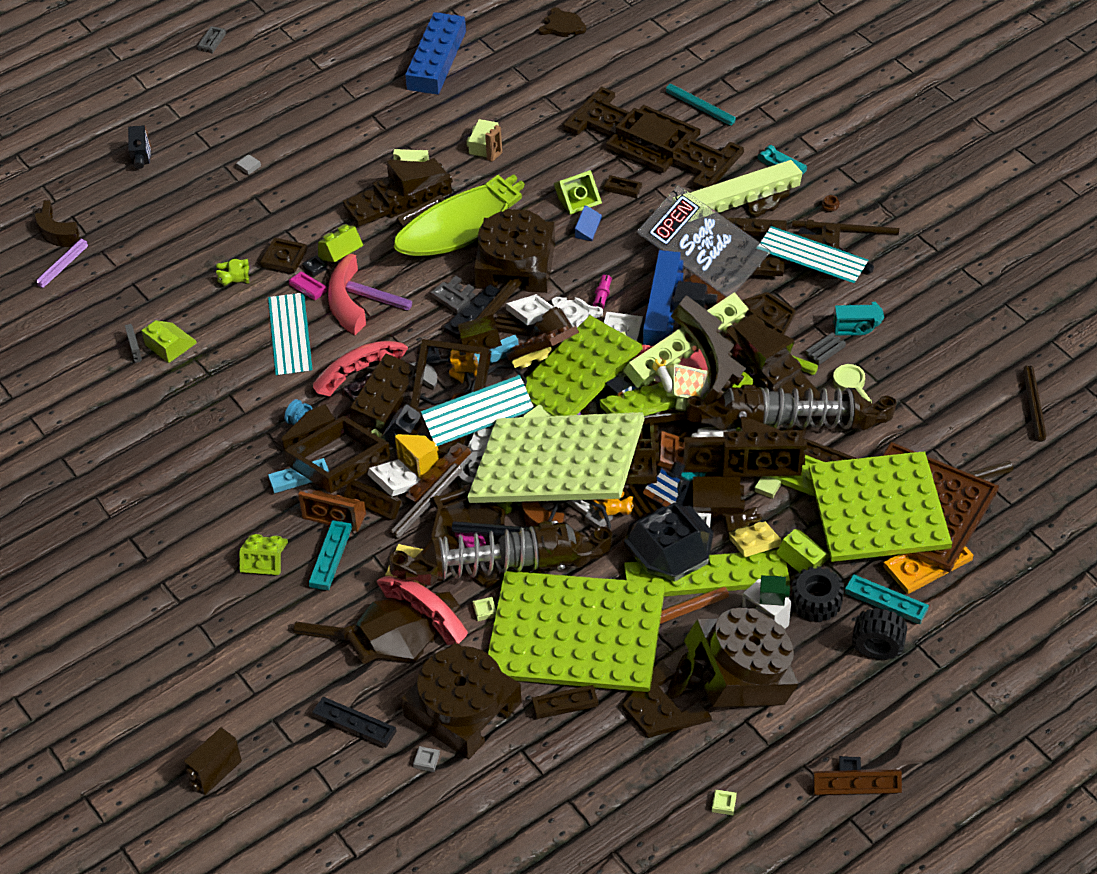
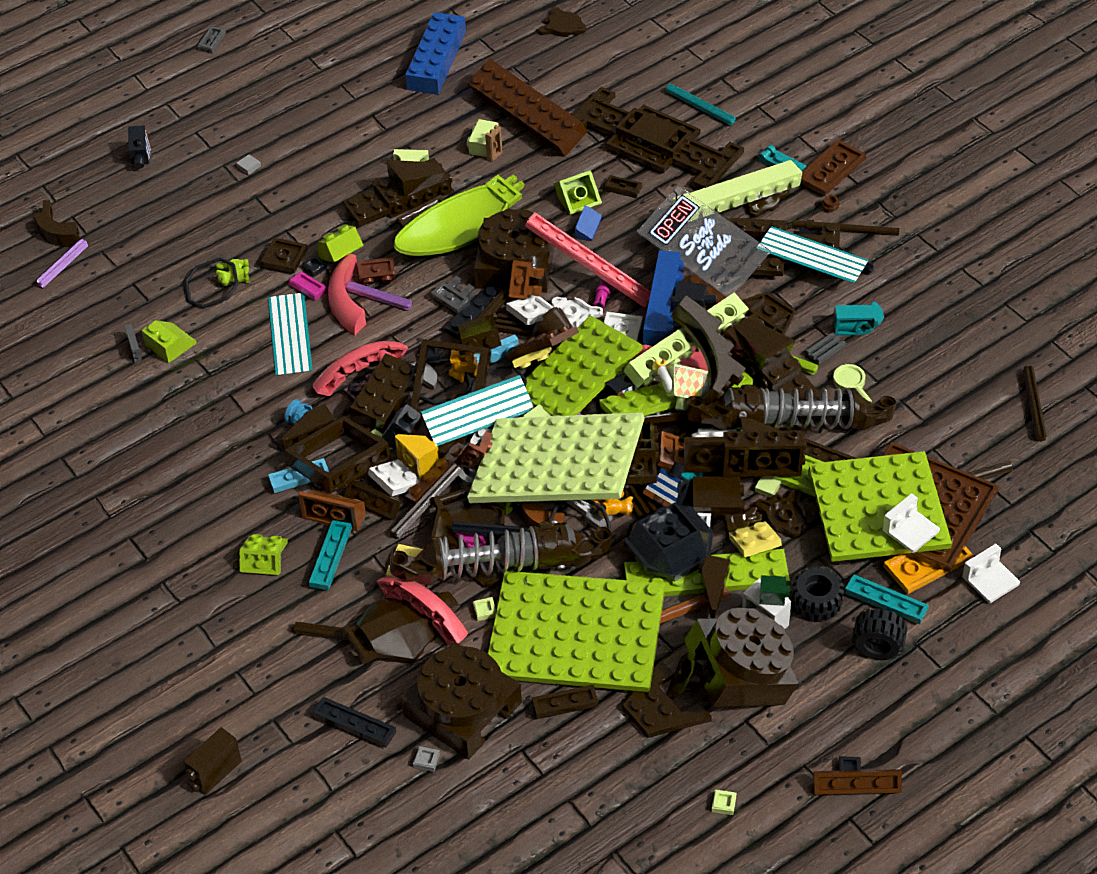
lime slope [776,529,830,573] -> none
none -> black piece [185,258,239,308]
none -> copper bracket [357,257,396,285]
none -> copper bracket [456,431,493,468]
none -> reddish brown brick [467,58,587,157]
none -> dark orange plate [509,260,544,300]
none -> coral tile [525,212,651,308]
none -> dark brown slope [698,554,730,619]
none -> dark brown tile [755,489,806,537]
none -> reddish brown plate [800,140,866,196]
none -> white bracket [883,493,940,553]
none -> white bracket [962,544,1020,603]

